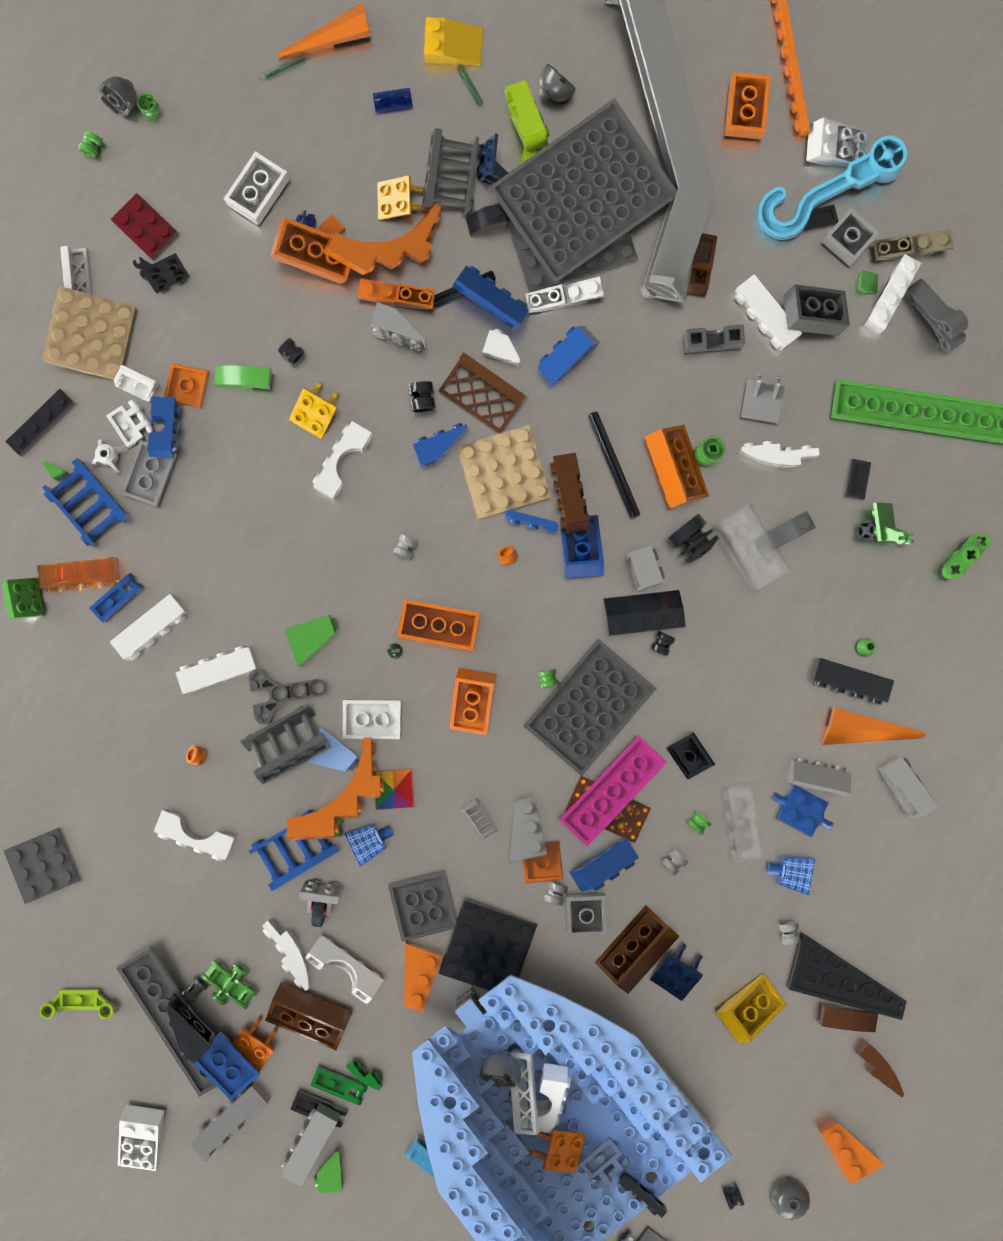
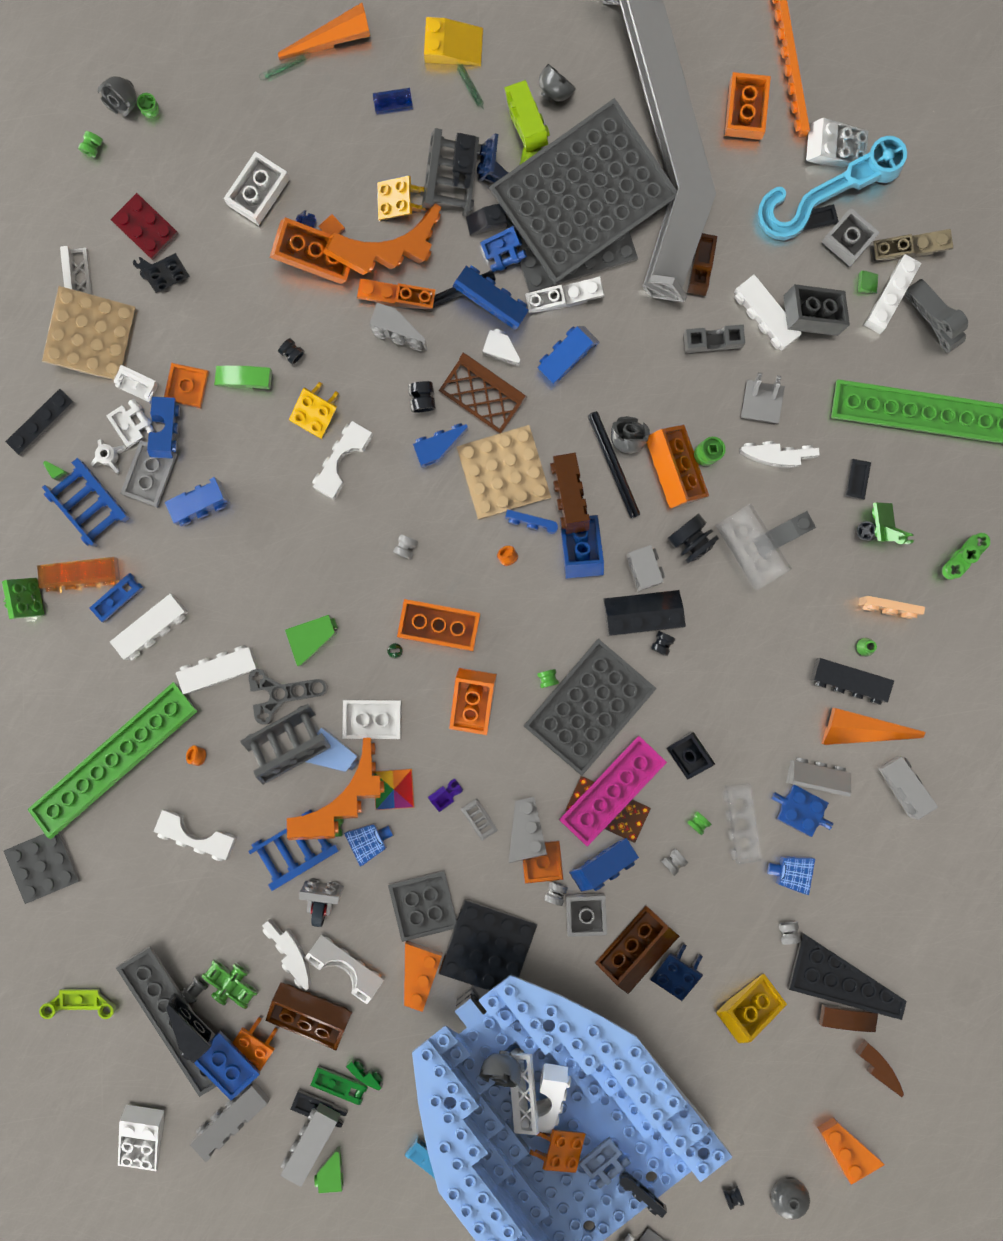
none -> bright green plate [27,682,197,839]
none -> wedge [165,477,230,526]
none -> dark purple plate [428,779,463,812]
none -> black hinge [452,133,476,189]
none -> blue plate [480,226,527,273]
none -> dark grey cylinder [611,416,650,453]
none -> light nougat plate [858,596,925,619]

